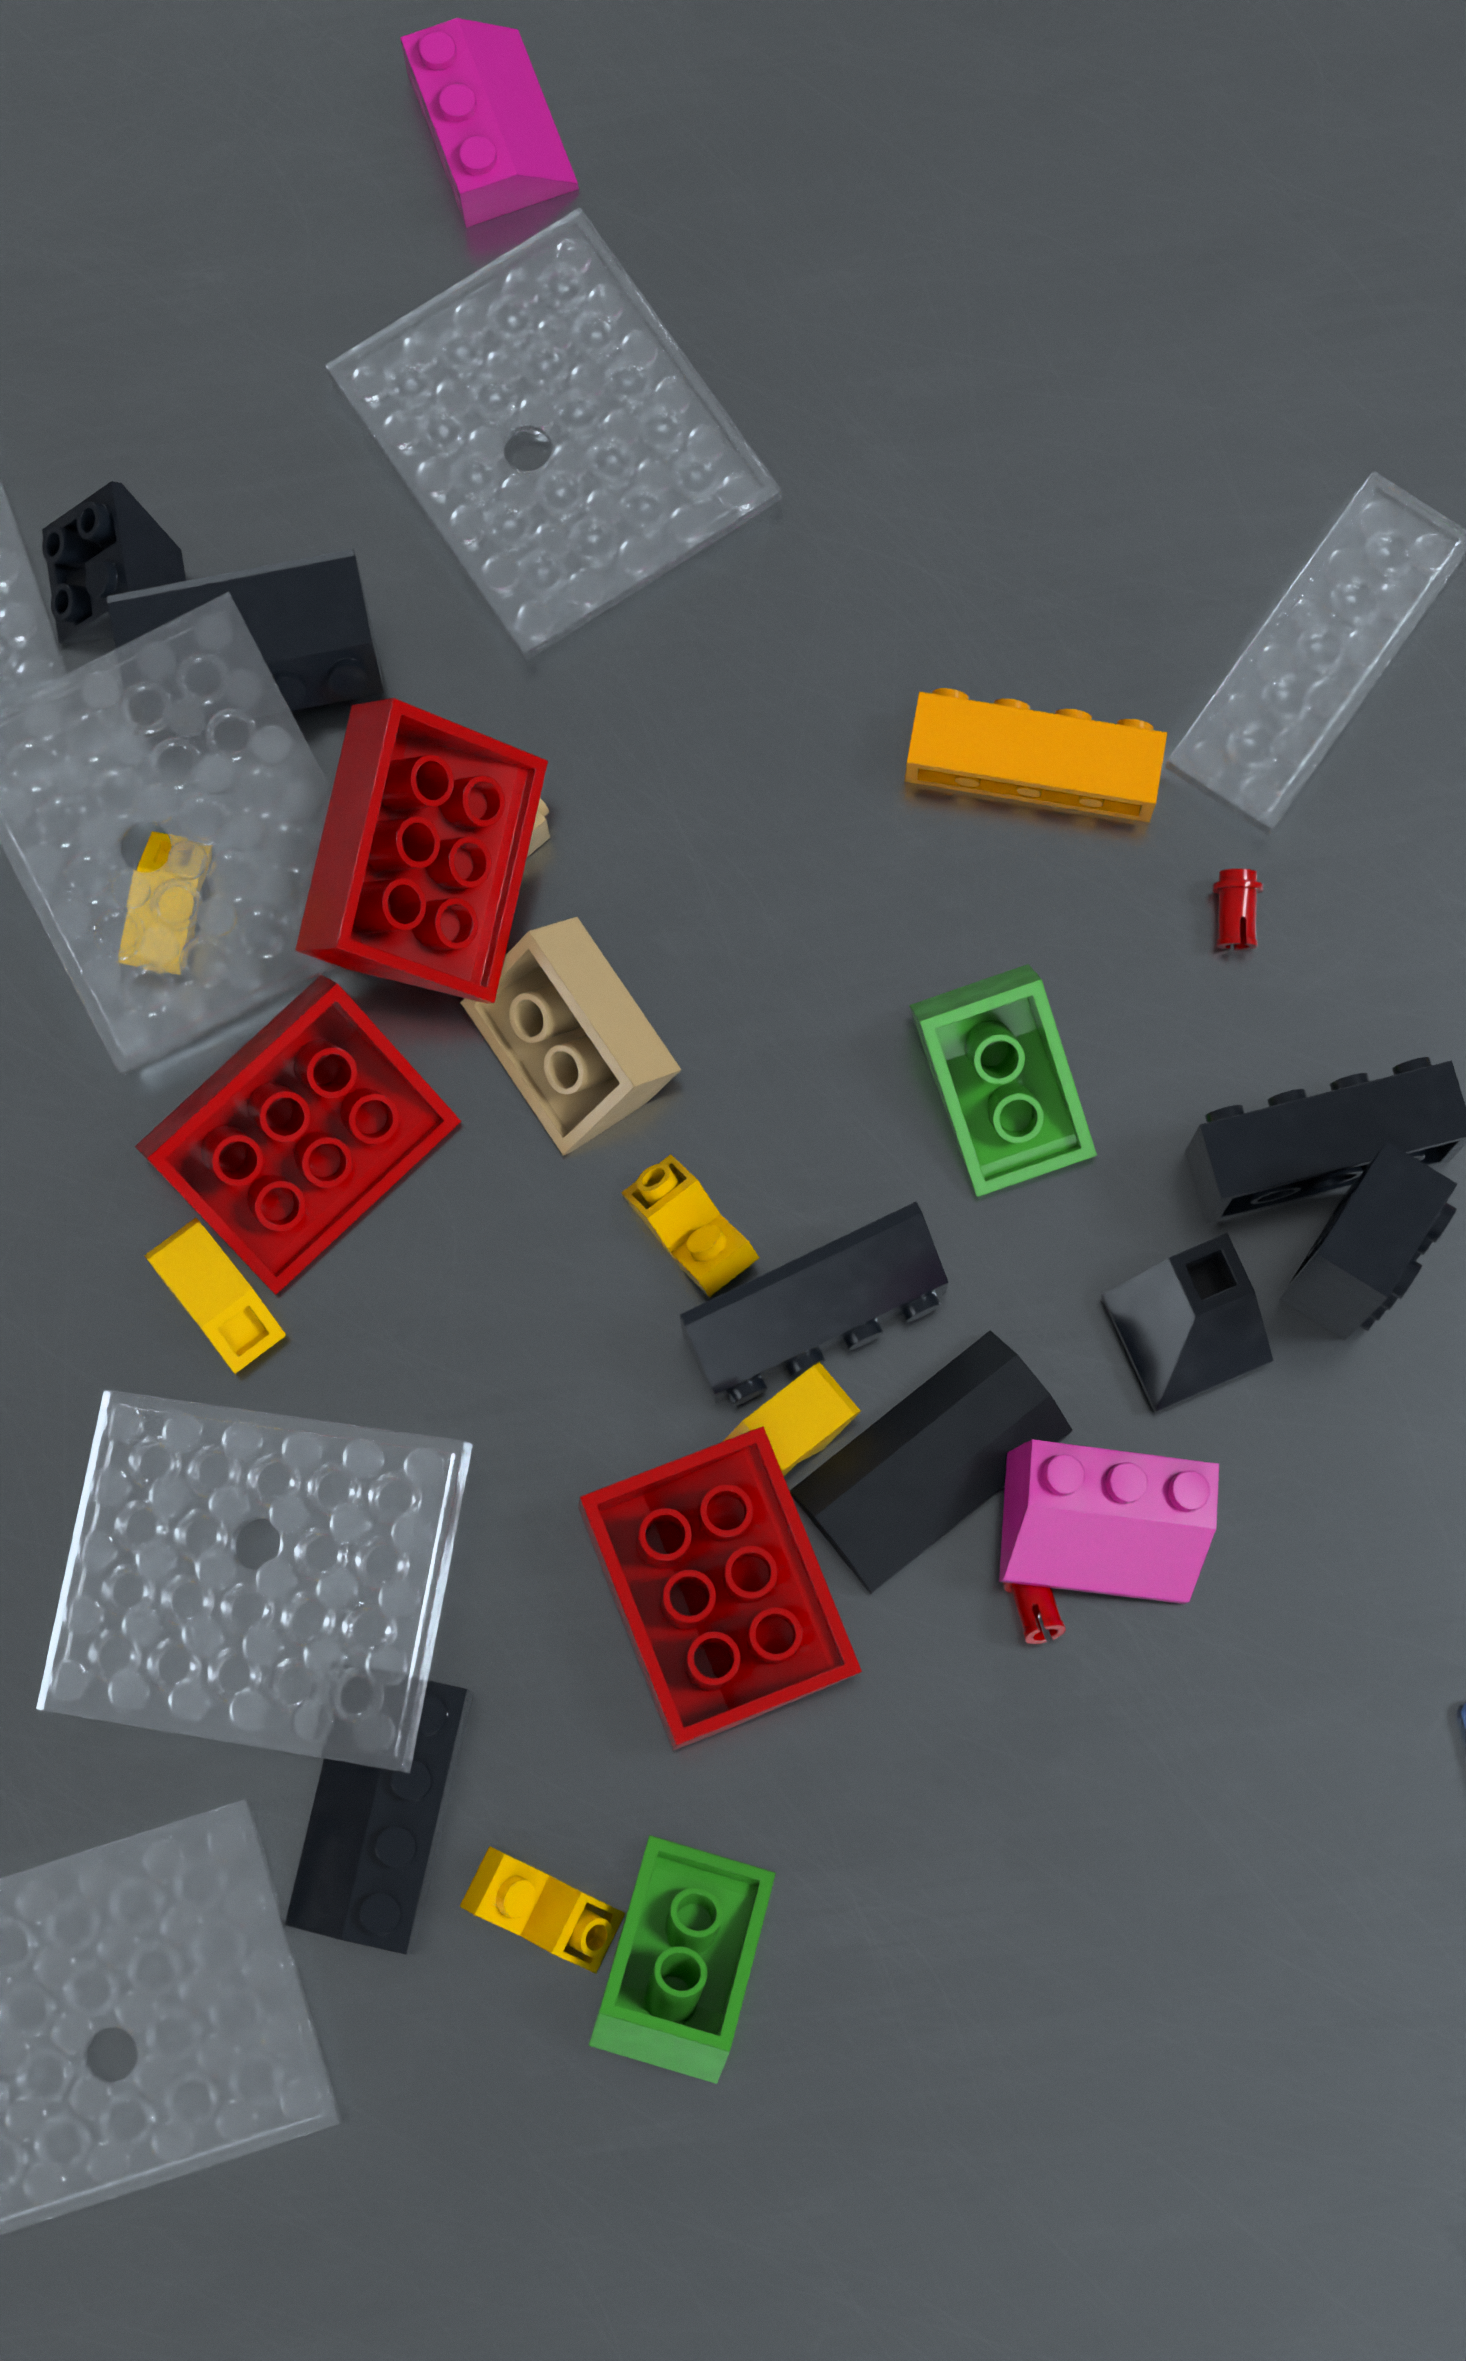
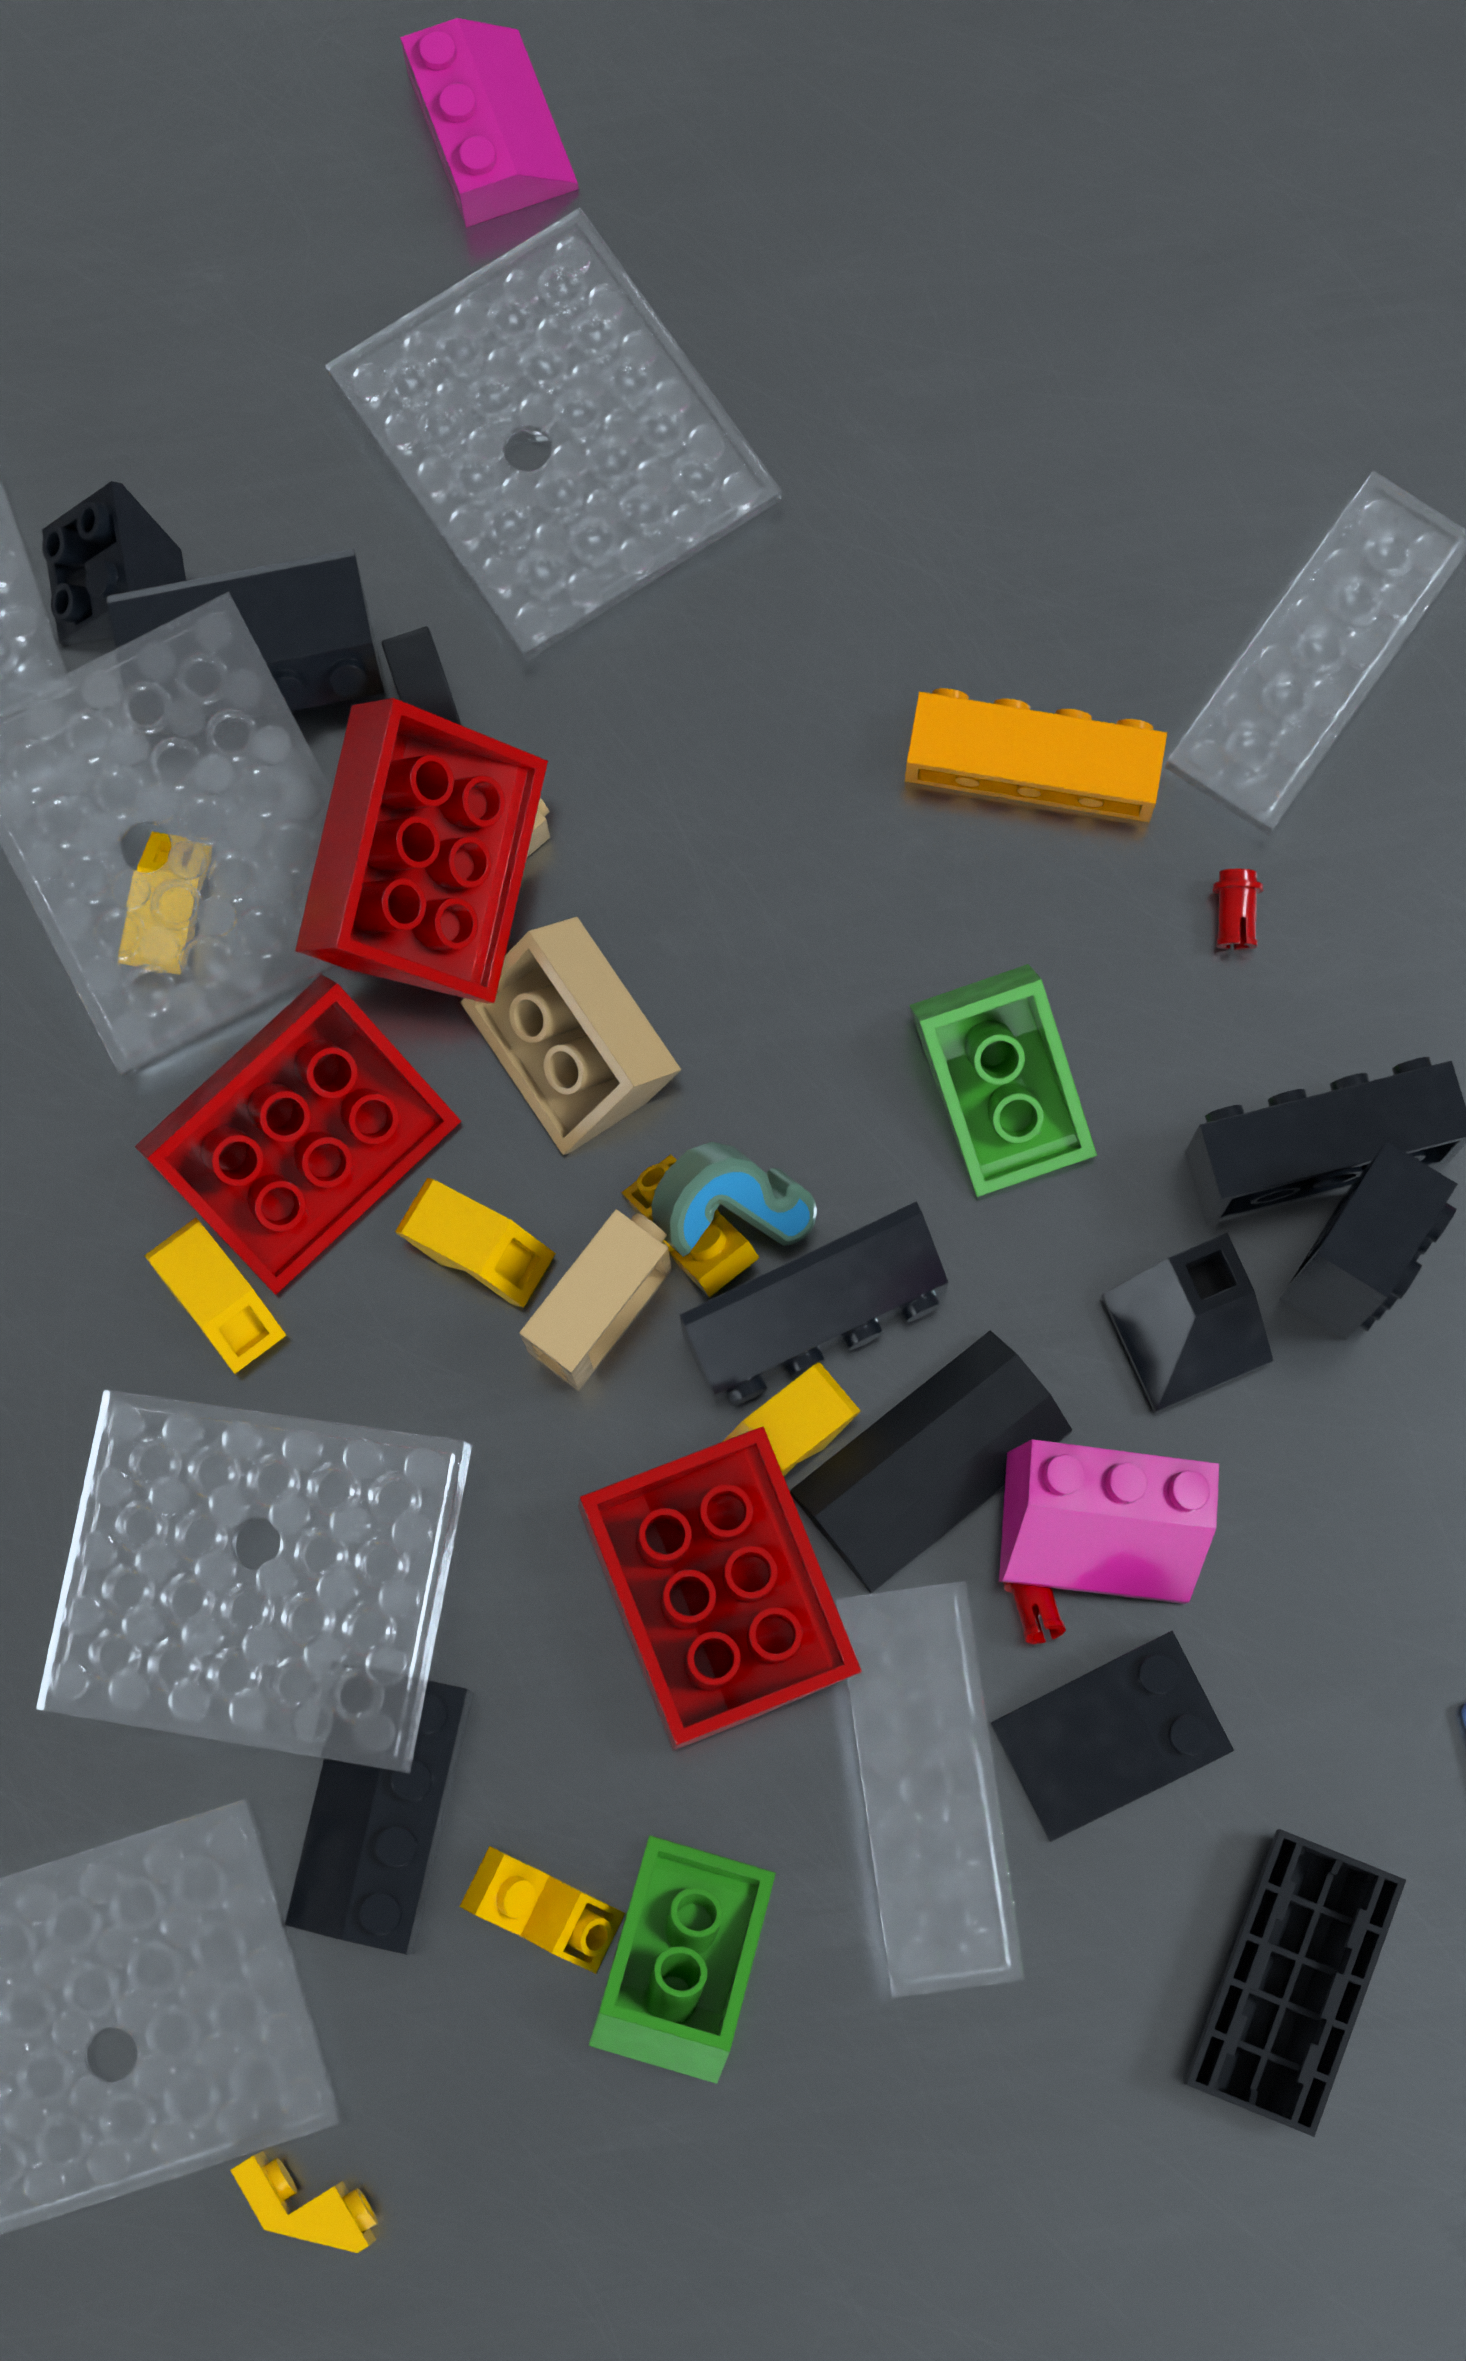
none -> yellow slope [230,2151,378,2253]
none -> black tyre [381,626,462,725]
none -> yellow slope [395,1178,556,1307]
none -> tan window [519,1209,672,1391]
none -> sand green animal [651,1142,817,1257]
none -> clear plate [836,1581,1025,1998]
none -> black slope [990,1630,1234,1842]
none -> black piece [1184,1829,1406,2137]

